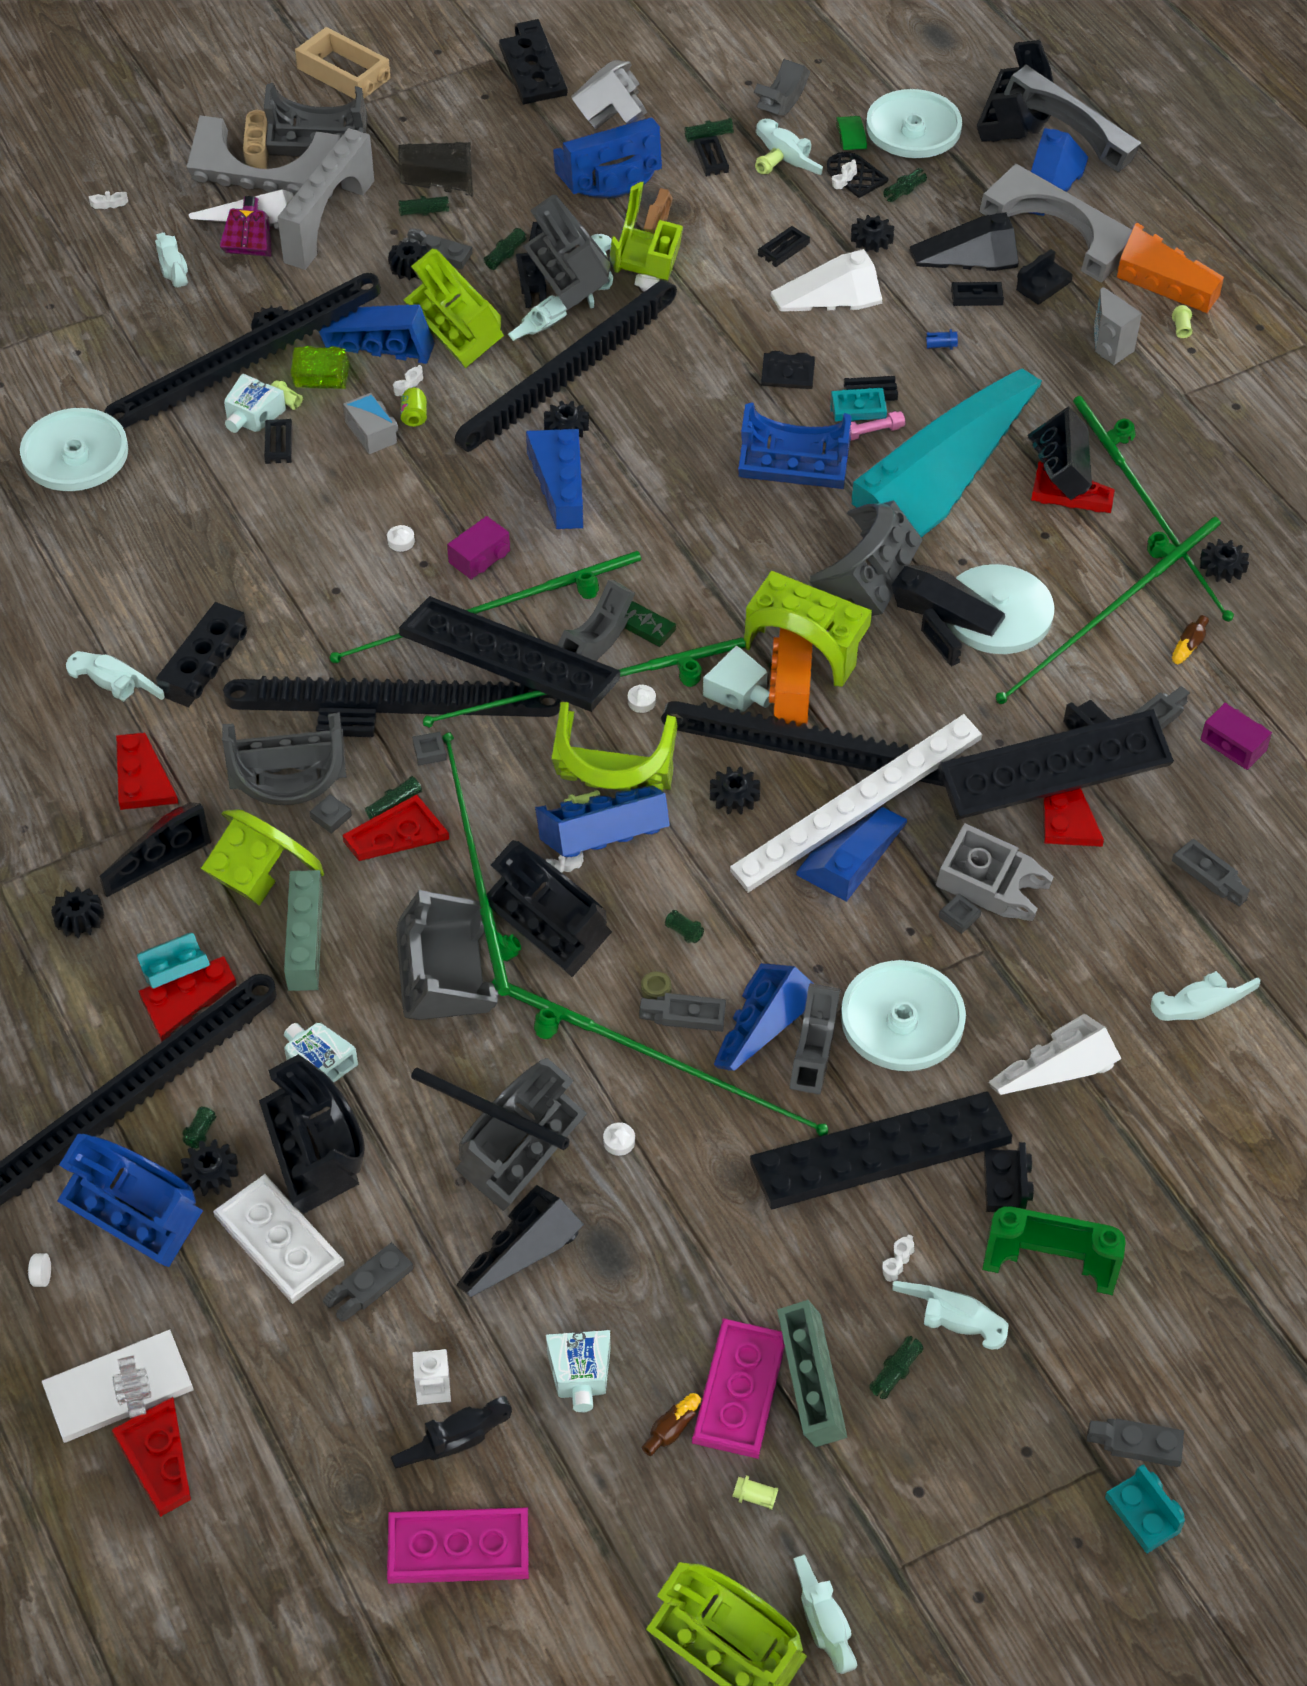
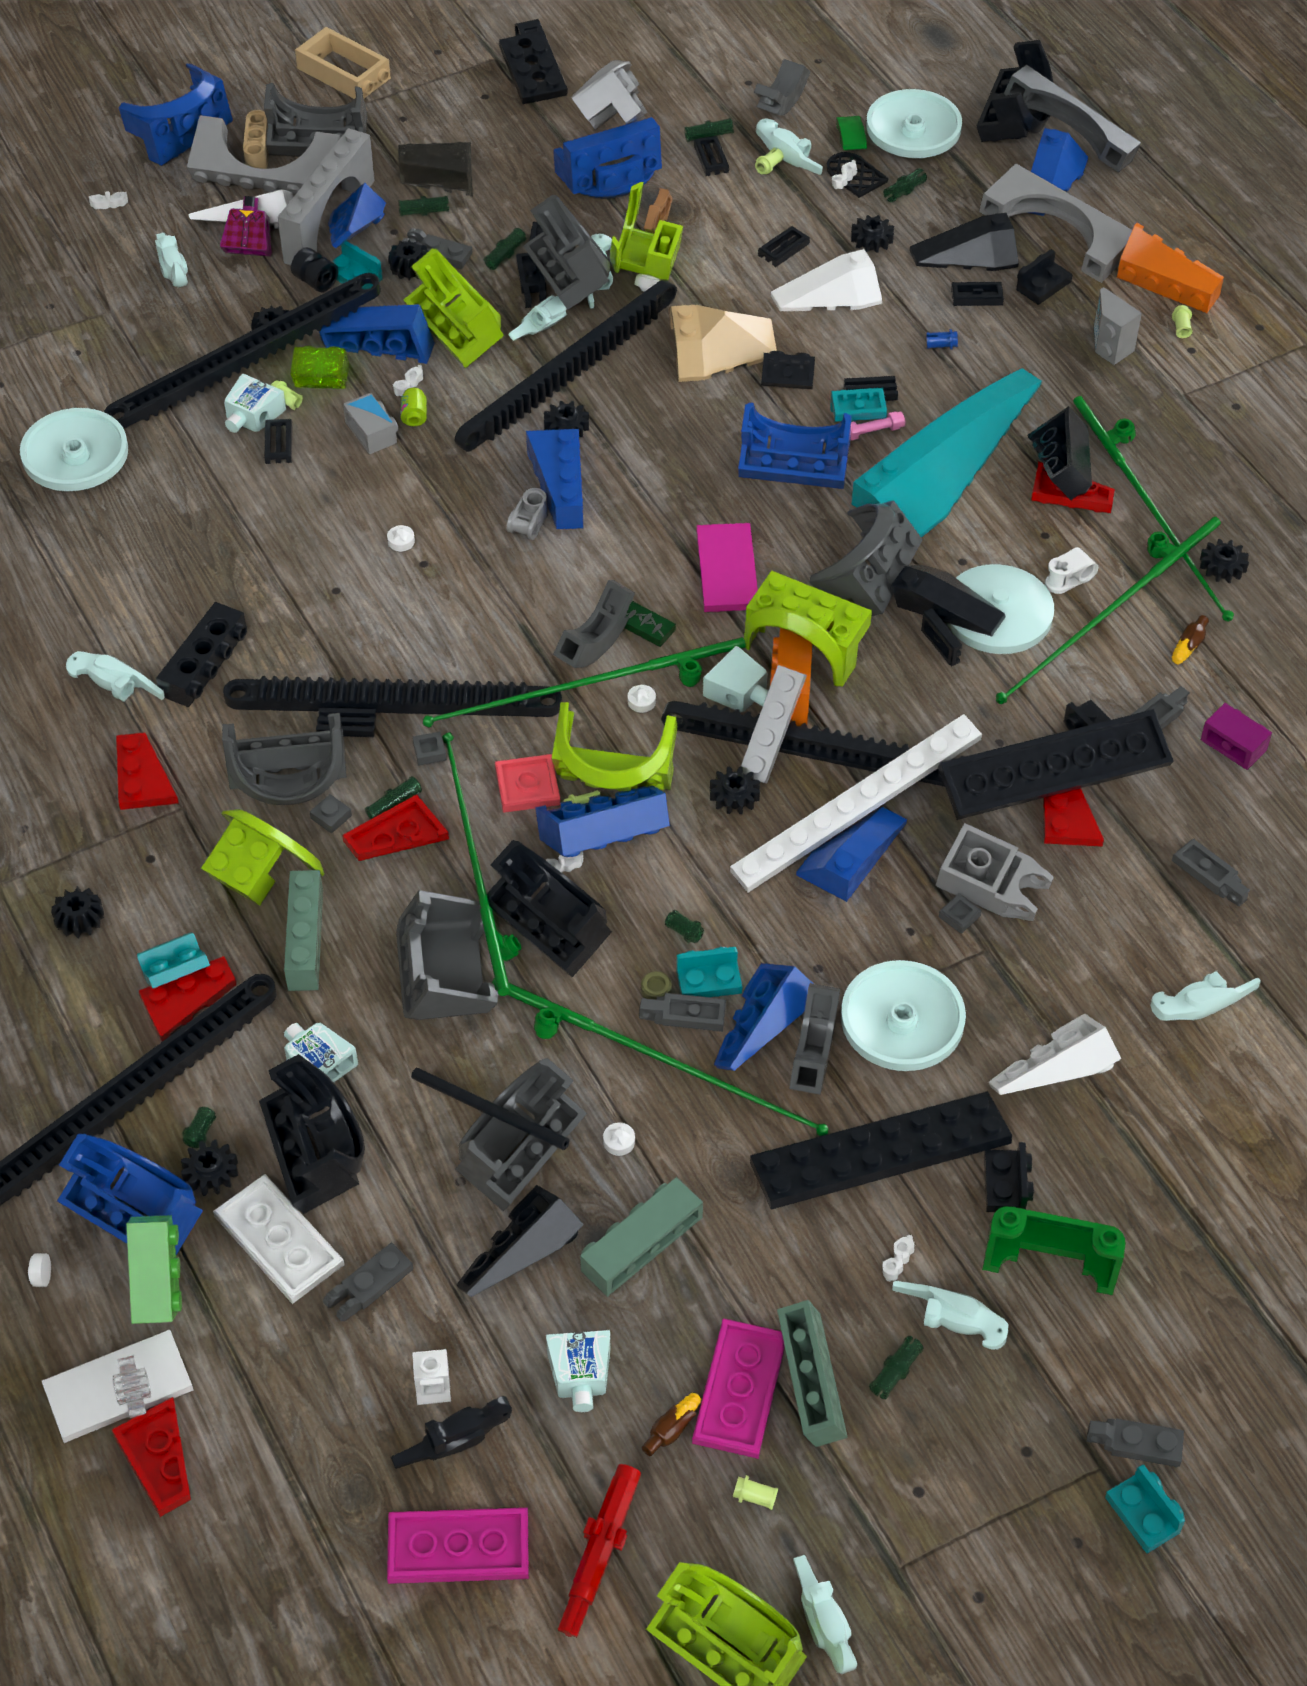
black wedge [99,802,211,897] -> none
green piece [330,551,641,663] -> none
black plate [399,596,620,712] -> none
magenta brick [447,516,510,579] -> none
none -> blue piece [119,63,233,166]
none -> bright green wedge [126,1215,182,1324]
none -> black wheel [291,247,338,293]
none -> blue wedge [328,182,386,248]
none -> teal bracket [332,241,383,290]
none -> coral tile [495,754,560,813]
none -> light grey piece [507,488,548,540]
none -> red piece [558,1464,641,1638]
none -> sand green brick [580,1177,703,1297]
none -> tan wedge [668,305,777,382]
none -> teal bracket [676,947,743,998]
none -> dark pink tile [696,523,758,612]
none -> light grey plate [741,665,807,784]
none -> white piece [1045,547,1098,594]

